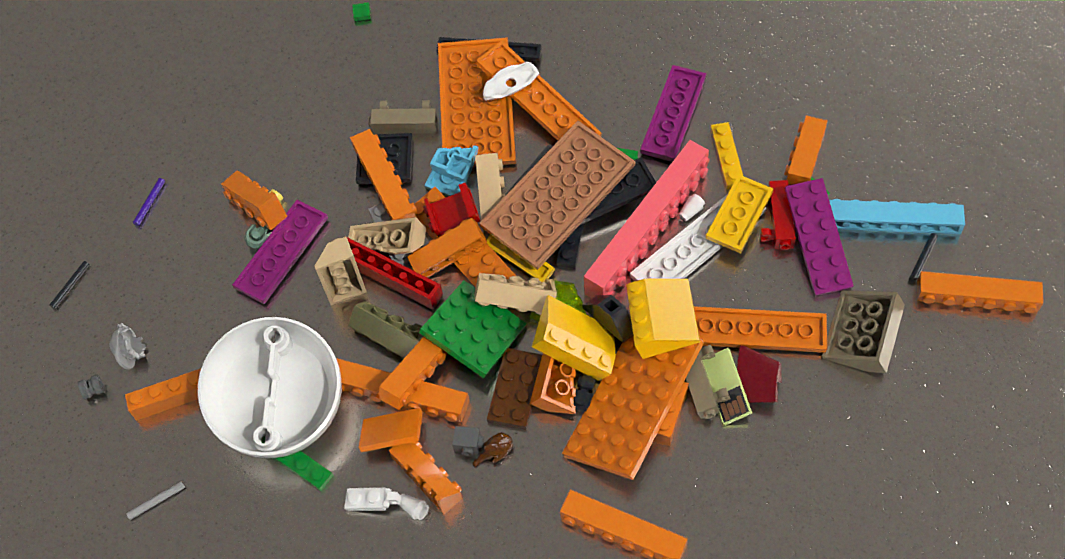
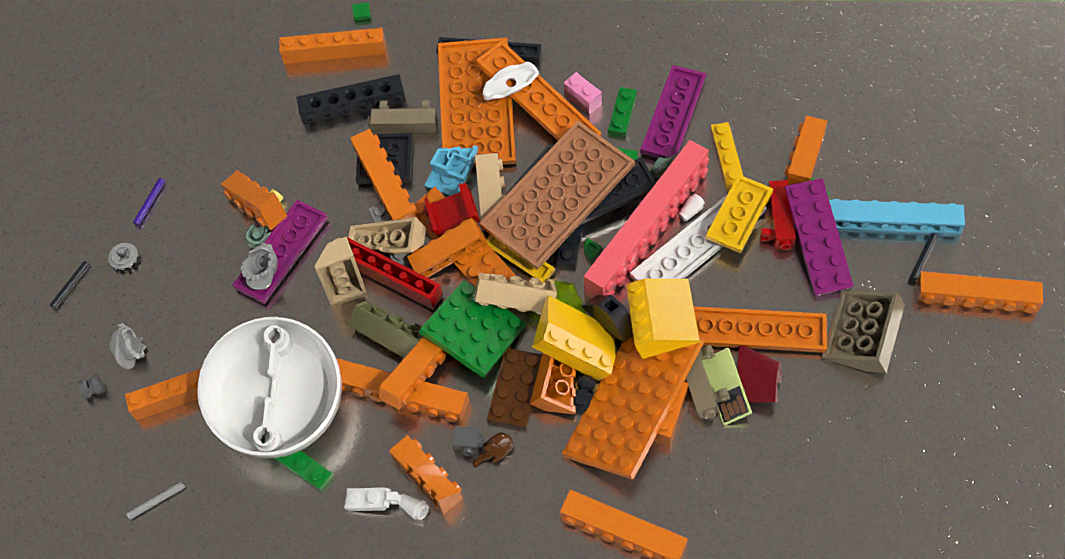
orange tile [359,408,422,452] -> none
none -> light grey gear [108,243,139,271]
none -> light grey hair [240,242,278,290]
none -> orange brick [279,28,386,64]
none -> black brick [296,74,406,124]
none -> bright pink brick [564,72,602,115]
none -> green tile [584,238,603,263]
none -> green plate [608,87,637,137]
none -> sand green piece [650,151,681,179]

